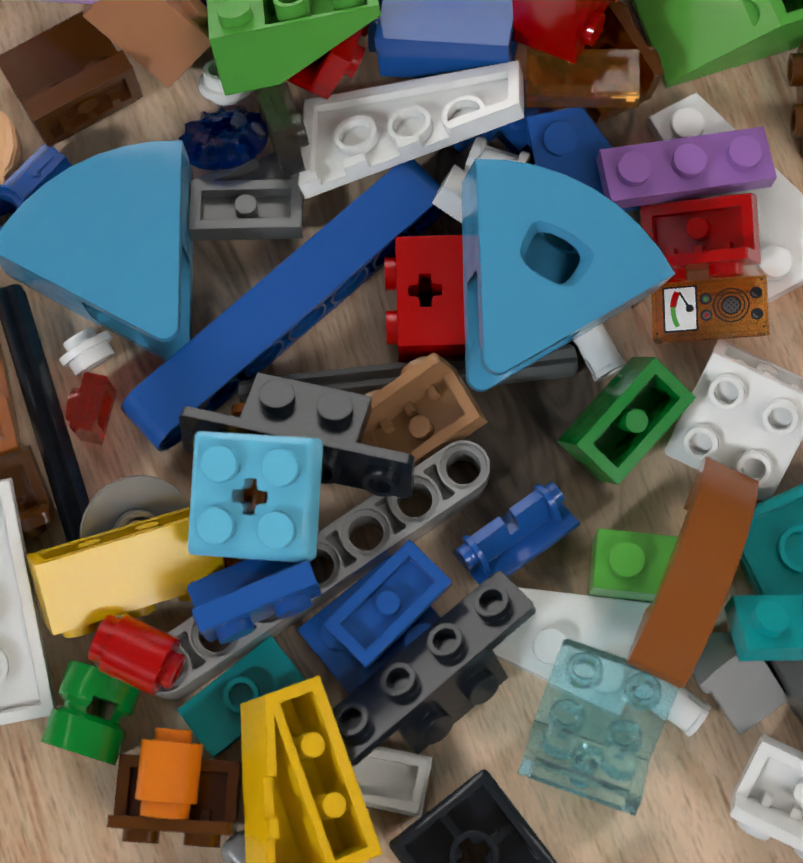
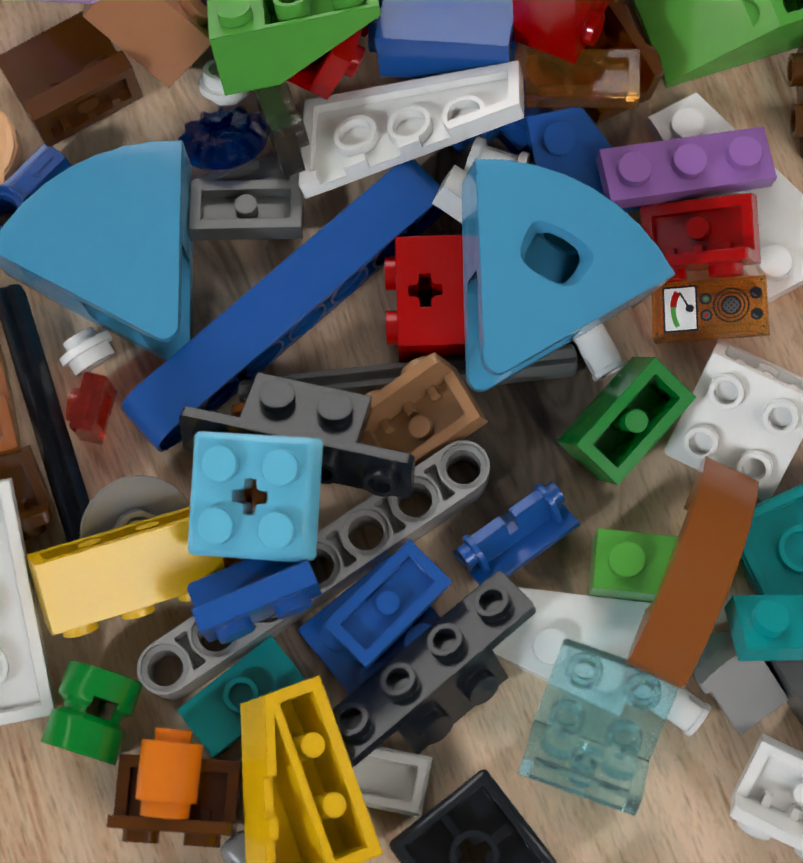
red brick [88,614,186,696] -> none

